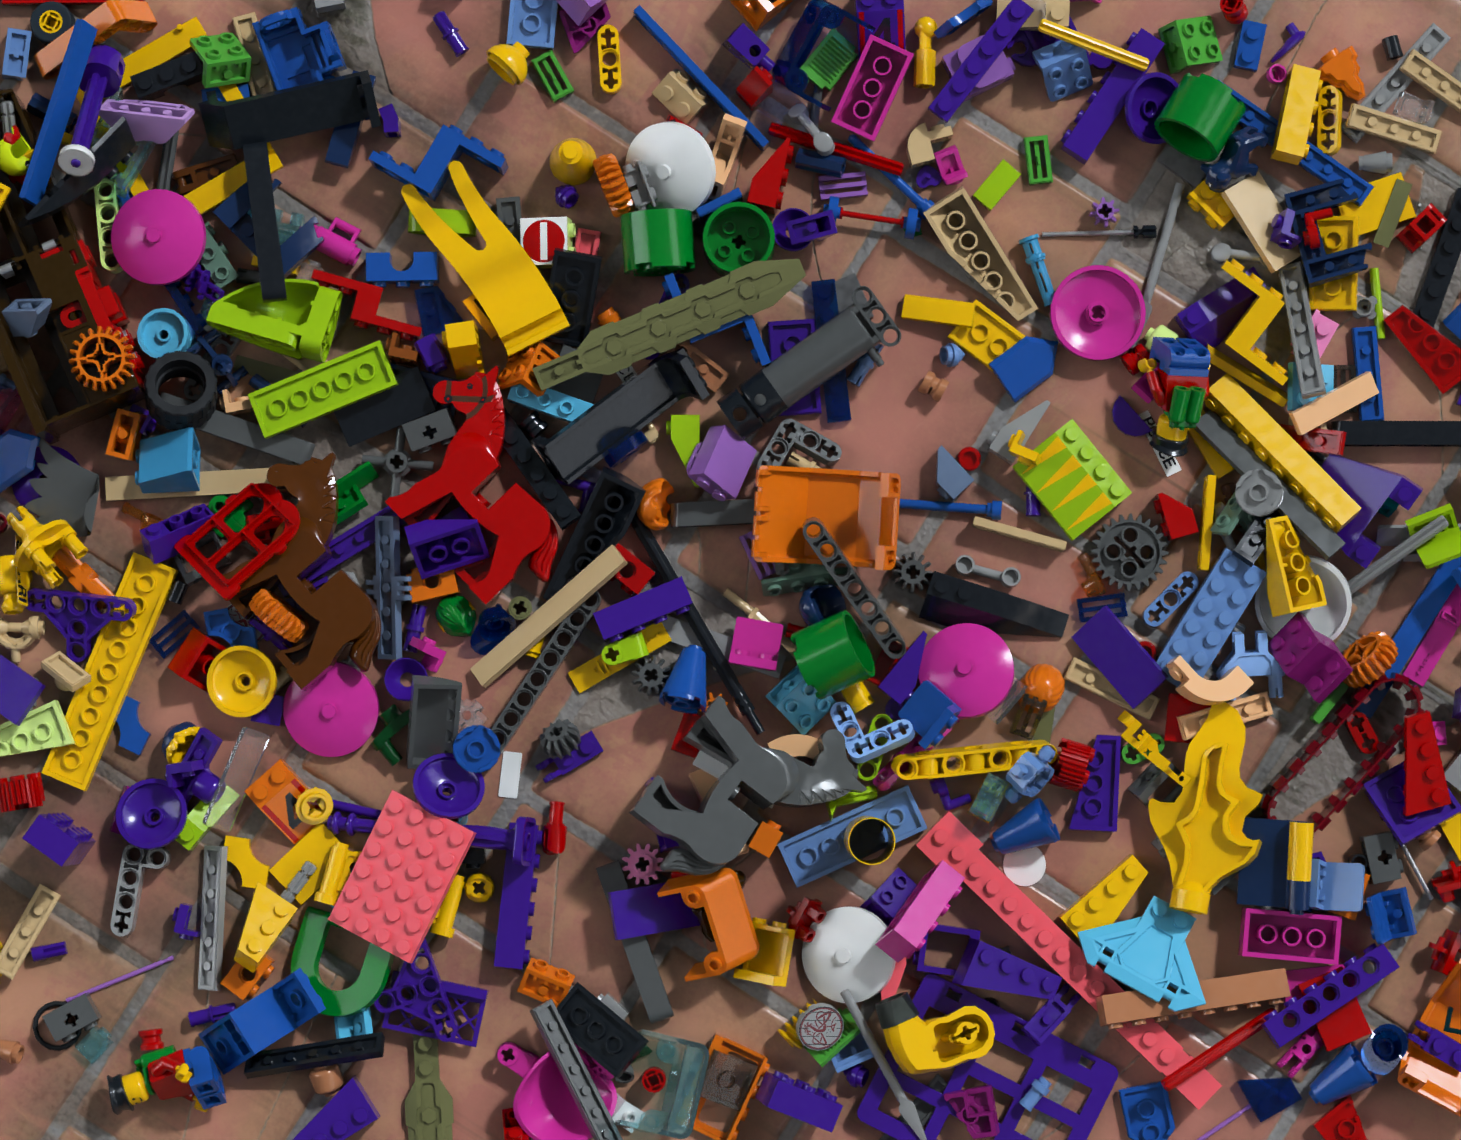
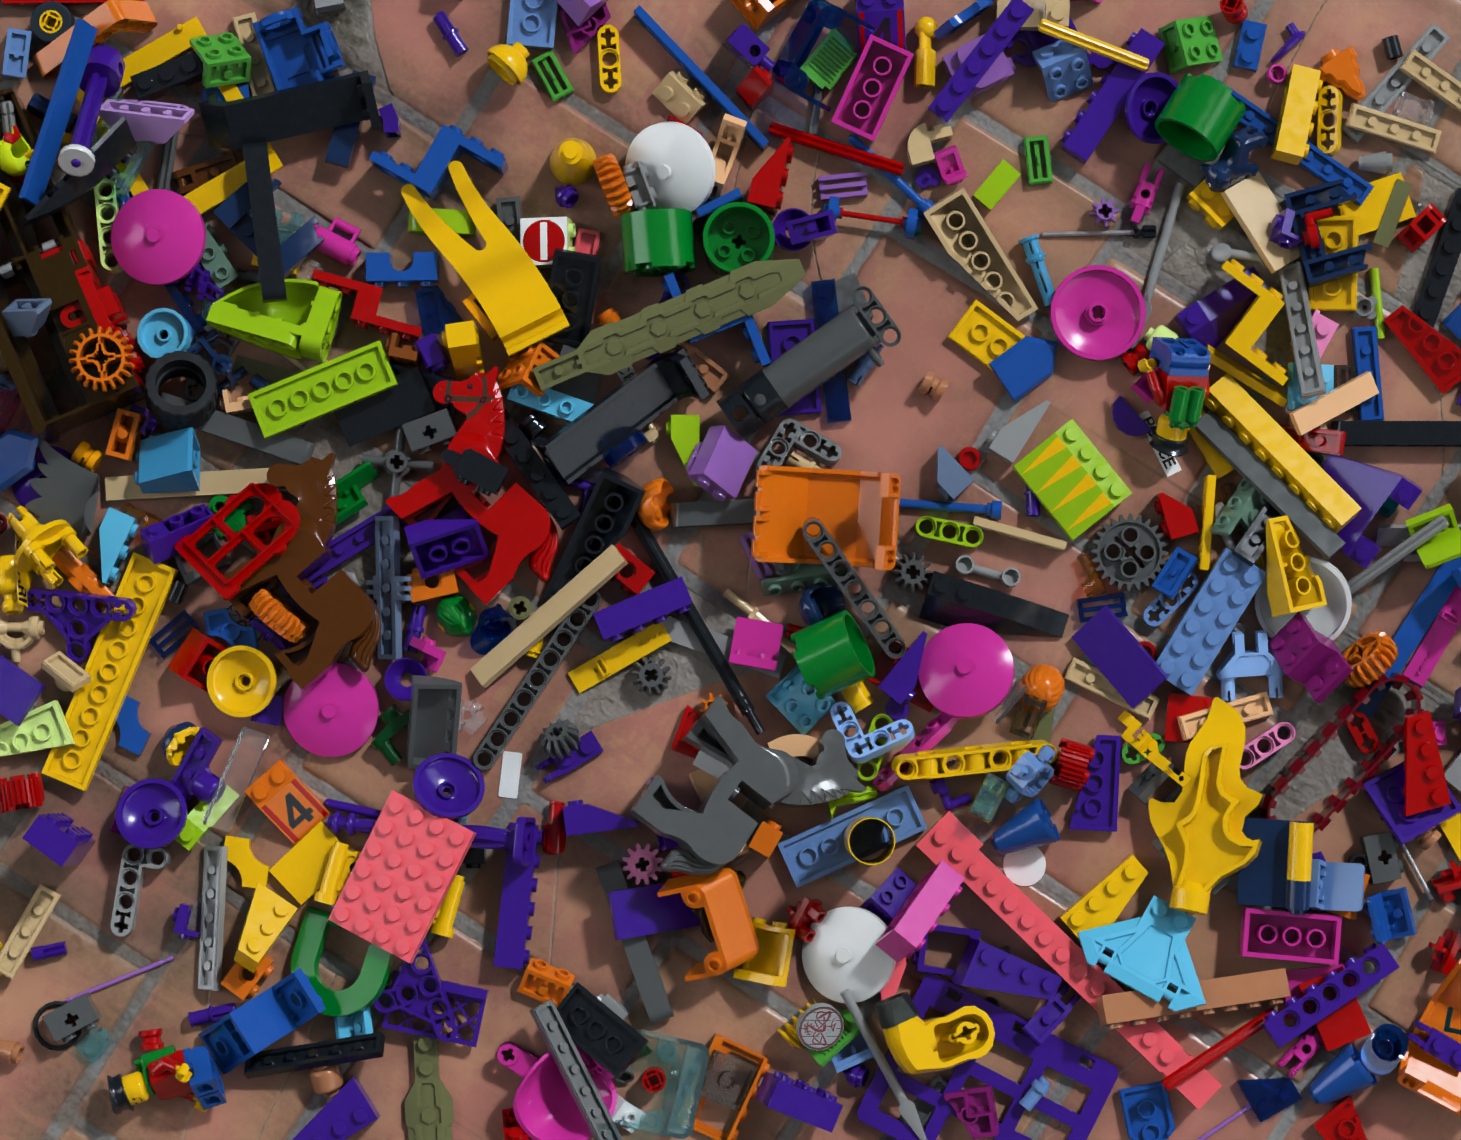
dark purple bracket [165,759,204,789] -> none
light grey axle [280,861,317,903] -> none
yellow gear [294,787,333,825] -> none
blue tile [453,725,500,773] -> none
yellow piece [464,872,495,903] -> none
lime piece [601,632,649,665] -> none
blue cone [659,645,707,714] -> none
light grey bar [788,103,835,156] -> none
dark blue axle [795,148,846,178] -> none
blue bracket [898,680,962,750] -> none
yellow tile [901,294,976,328] -> none
medium blue plate [939,343,965,367] -> none
yellow bracket [1008,430,1041,467] -> none
light nougat arch [1165,655,1254,705] -> none
light grey tile [1235,469,1284,517] -> none
bright green tile [1309,682,1349,724] -> none
none -> light orange wheel [71,441,104,472]
none -> medium azure slope [99,507,140,585]
none -> black hinge [441,449,510,497]
none -> dark purple slope [563,800,639,836]
none -> lime beam [915,516,984,549]
none -> dark pink hinge [1129,163,1165,225]
none -> blue plate [1152,547,1199,600]
none -> bright pink beam [1240,722,1295,769]

